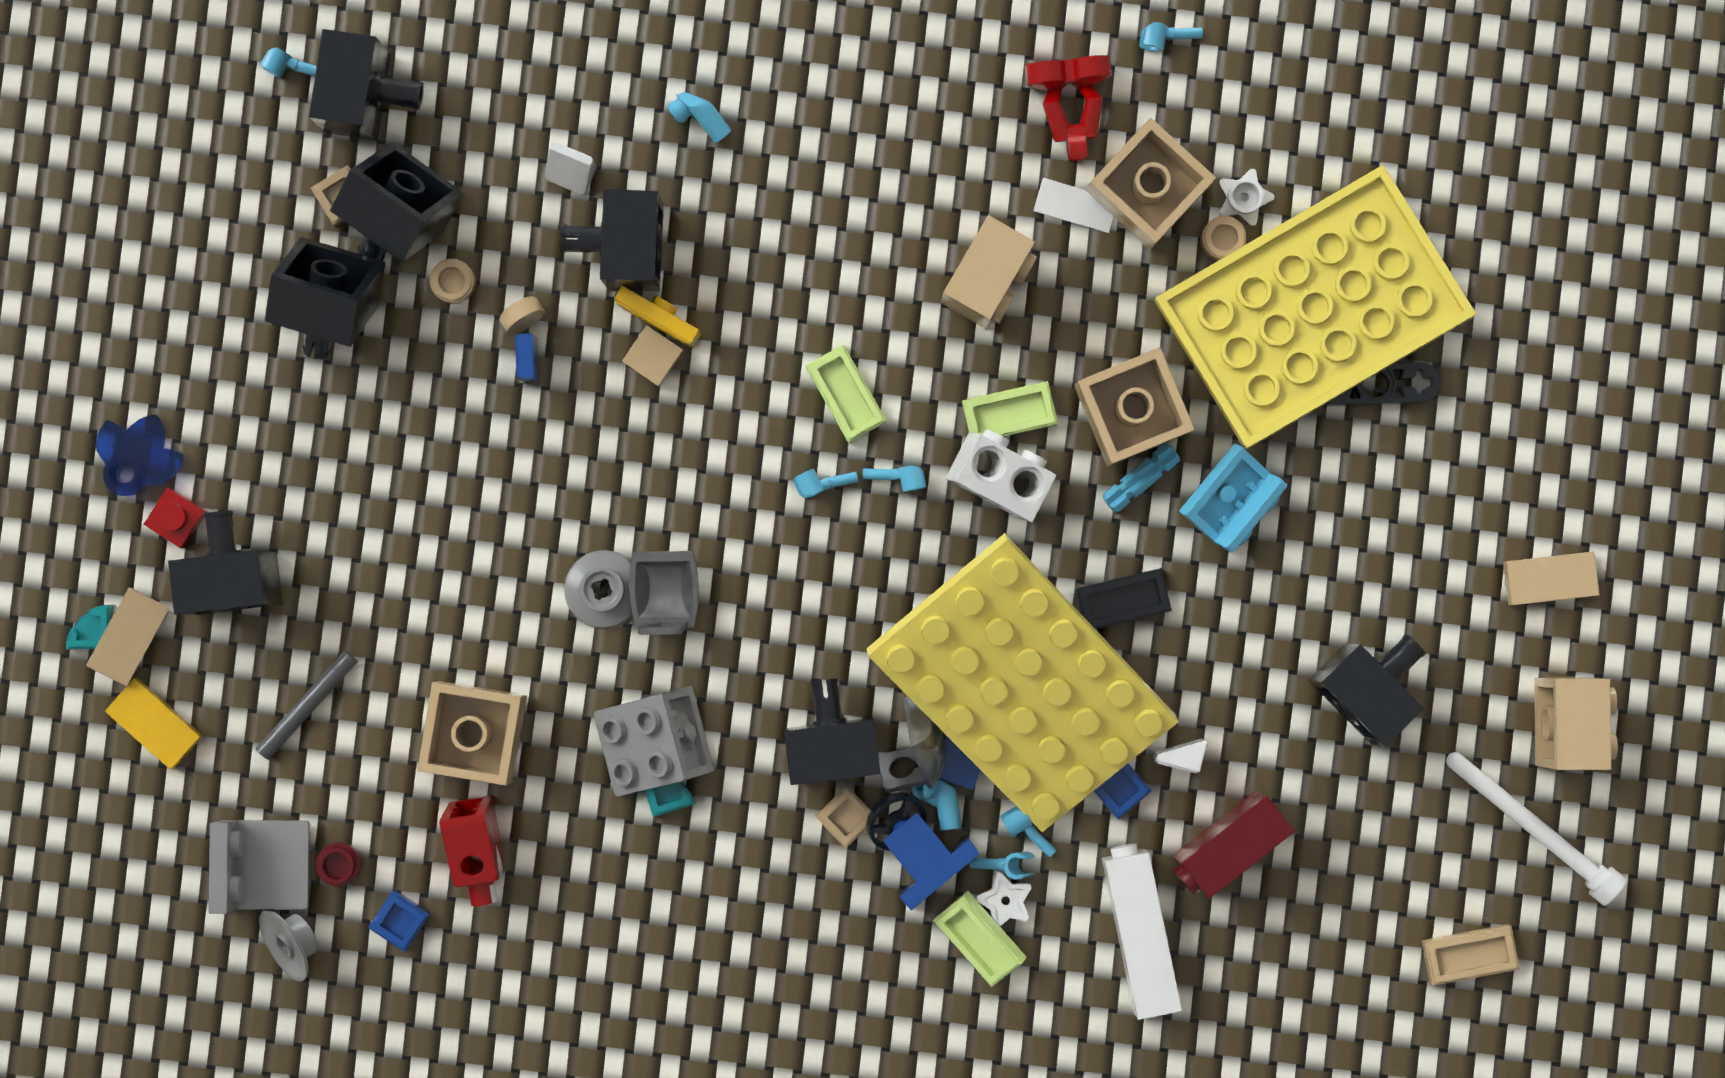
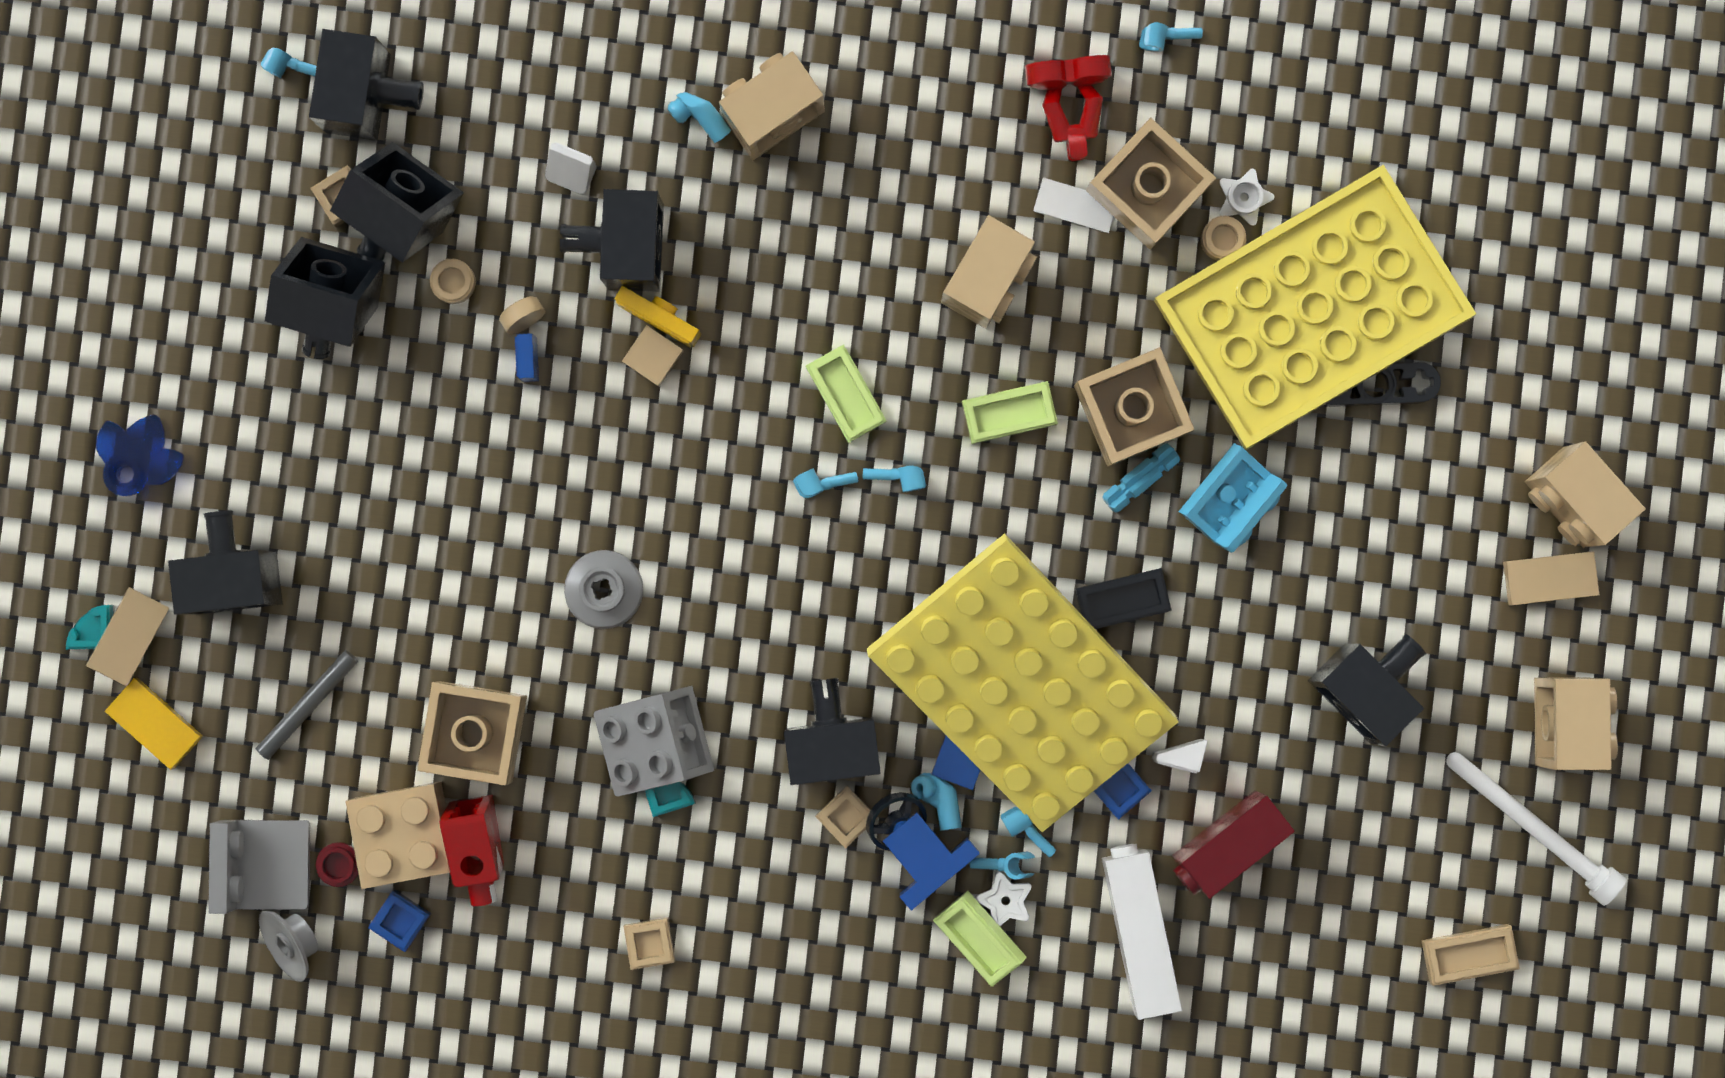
red plate [143,487,208,549] -> none
flat silver piece [629,551,699,635] -> none
flat silver piece [879,697,946,793] -> none
white brick [945,429,1056,522] -> none
none -> tan brick [345,781,450,889]
none -> tan tile [623,917,675,970]
none -> tan brick [719,51,825,161]
none -> tan brick [1524,441,1646,548]

